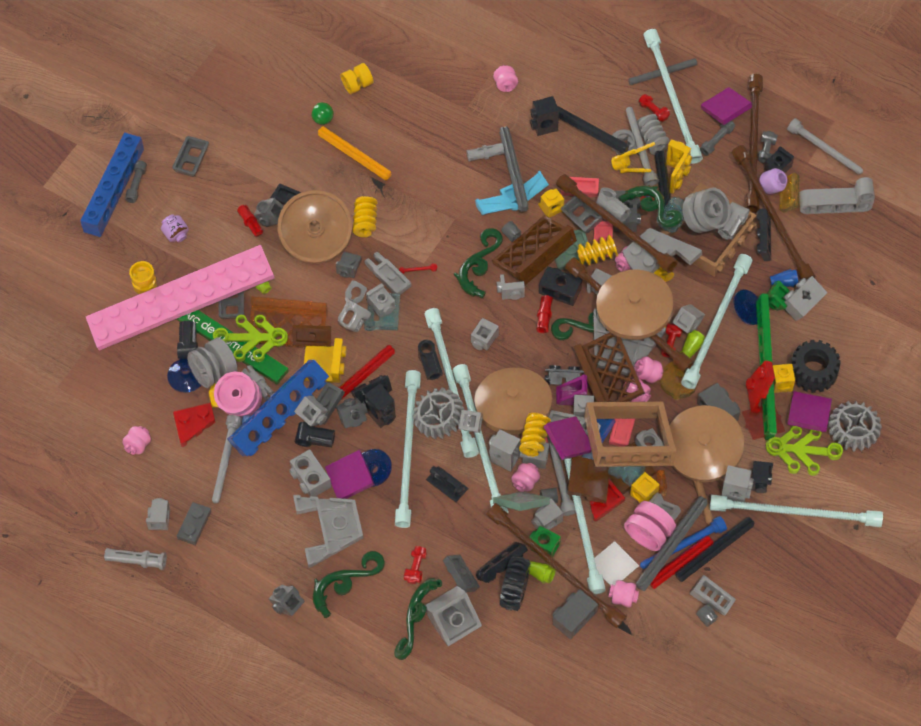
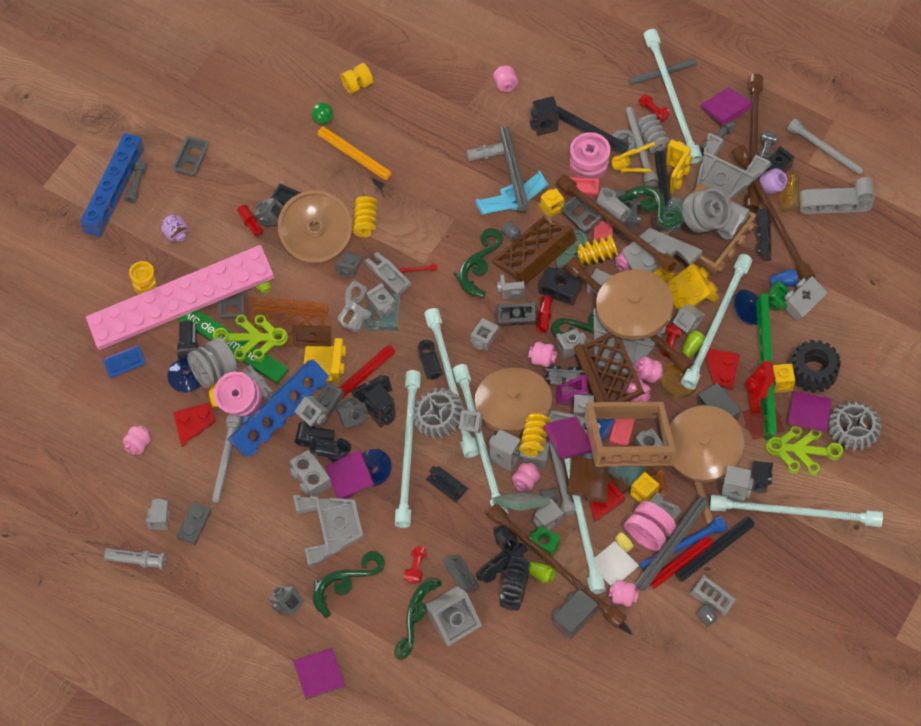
none -> blue plate [102,345,146,378]
none -> magenta tile [293,648,345,700]
none -> black piece [309,437,351,462]
none -> black piece [493,523,519,554]
none -> black brick [497,302,537,326]
none -> bright pink piece [528,342,557,367]
none -> light grey brick [556,328,587,359]
none -> bright pink wheel [570,132,610,178]
none -> light yellow tile [615,532,634,552]
none -> yellow bracket [667,264,720,311]
none -> light grey wing [696,132,771,201]
none -> red wing [705,348,740,391]

